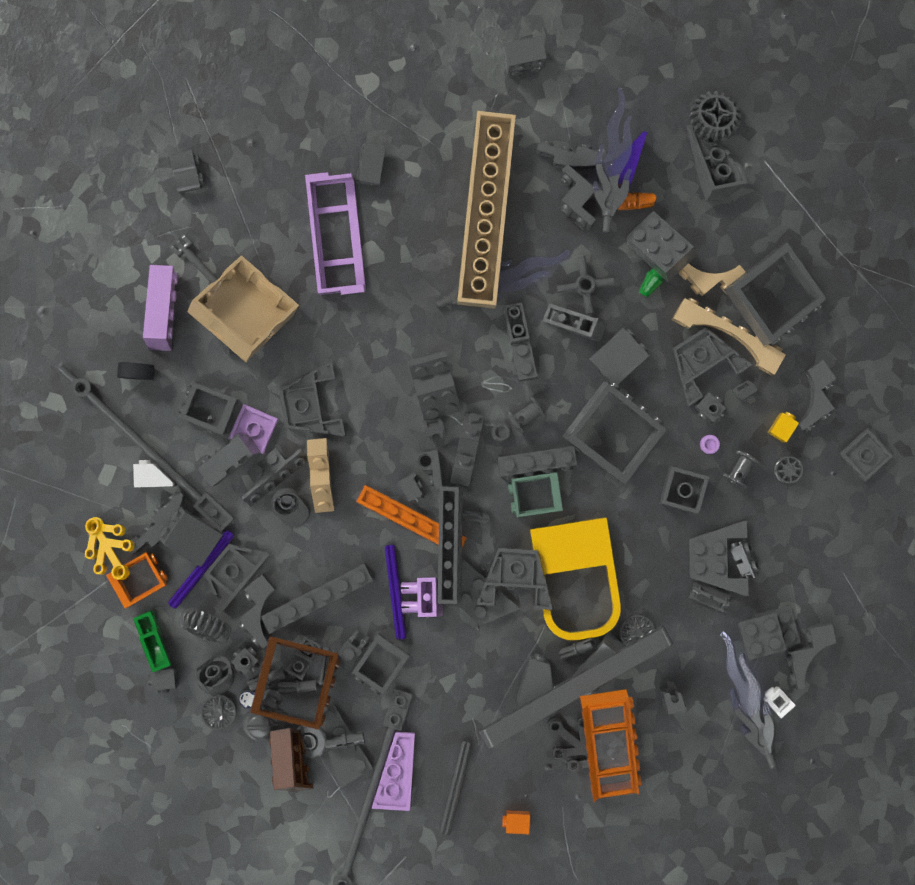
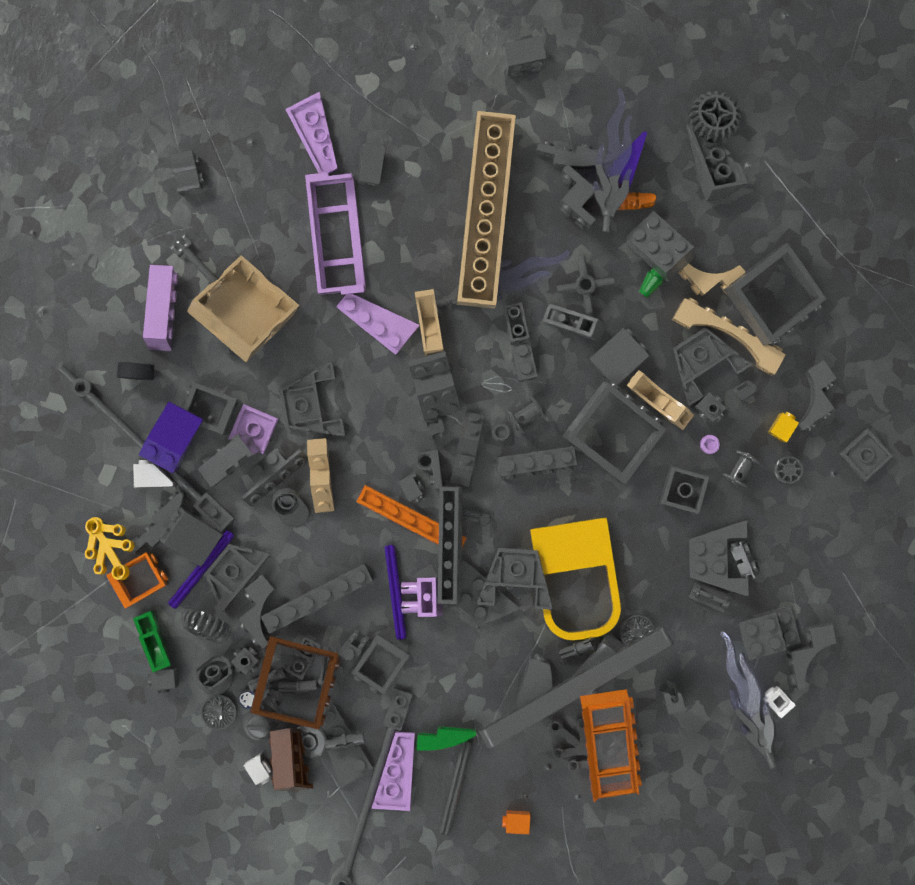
sand green window [508,472,563,517] -> none
none -> dark purple slope [139,401,203,473]
none -> white window [243,753,272,785]
none -> lavender wing [285,92,338,174]
none -> lavender wing [336,294,420,355]
none -> tan arch [415,289,443,356]
none -> green slope [417,726,476,751]
none -> tan arch [627,370,694,430]

